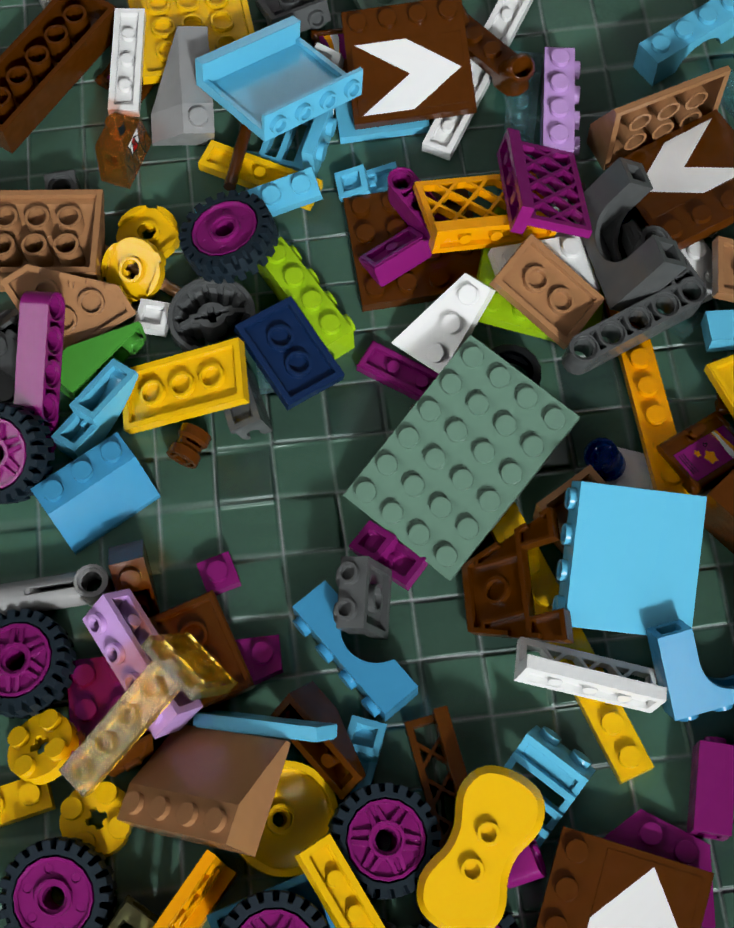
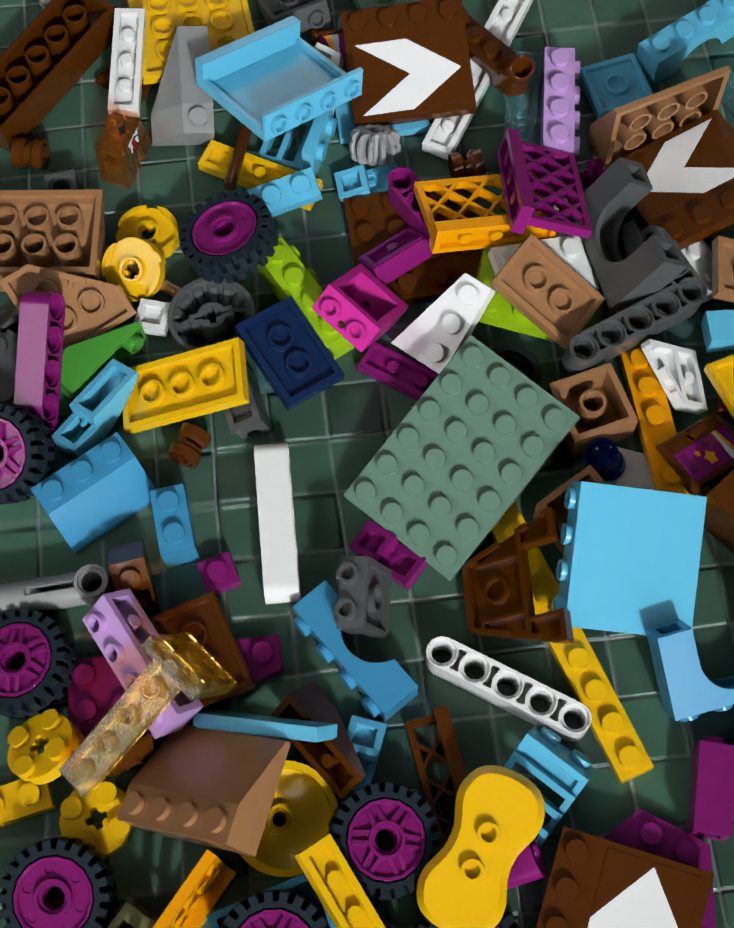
white fence [514,637,667,713] -> none
none -> reddish brown wheel [10,137,50,170]
none -> dark azure brick [149,484,200,568]
none -> white beam [254,442,301,605]
none -> dark pink window [312,263,409,352]
none -> light grey gear [349,123,401,167]
none -> white beam [425,636,592,742]
none -> reddish brown wheel [448,147,486,178]
none -> medium nougat brick [547,362,638,458]
none -> medium azure plate [579,53,654,119]
none -> magenta plant [579,158,605,189]
none -> white wing [641,339,708,415]

